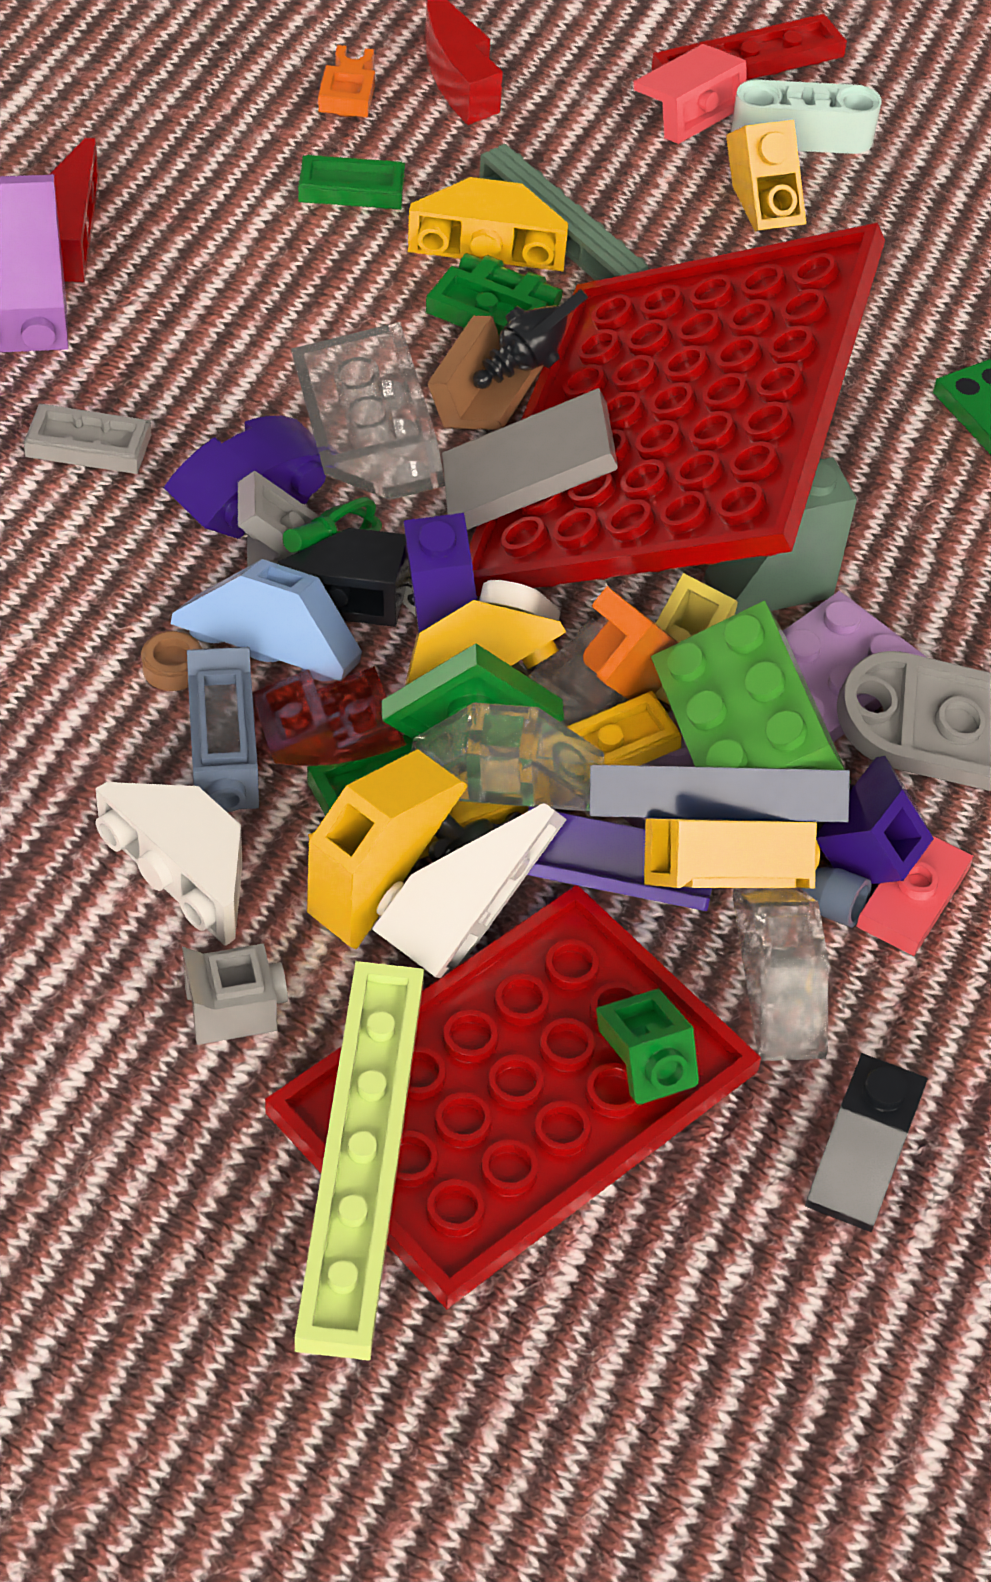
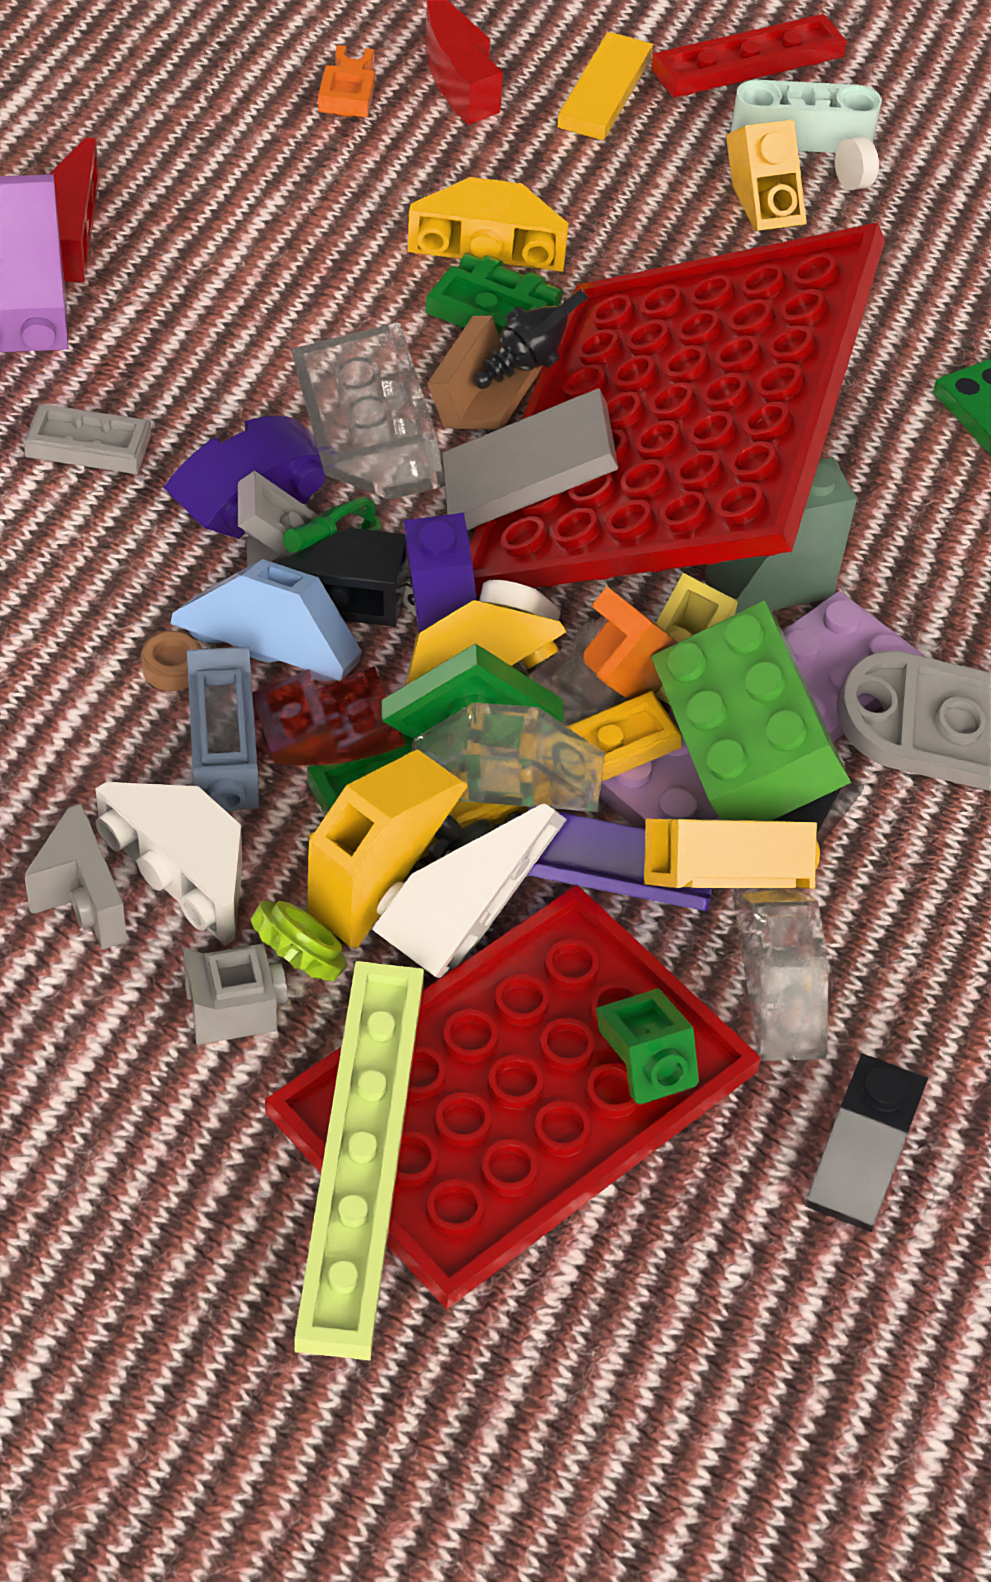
green tile [298,155,405,209] -> none
sand green piece [479,144,649,281] -> none
sticker [590,765,850,822] -> none
coral panel [633,44,747,144] -> none
sand blue hose [800,868,871,928] -> none
dark purple slope [816,756,934,884] -> none
coral plate [856,836,974,956] -> none
none -> light grey slope [25,804,127,950]
none -> lime gear [250,900,347,981]
none -> yellow tile [557,32,653,140]
none -> white tile [835,136,879,190]

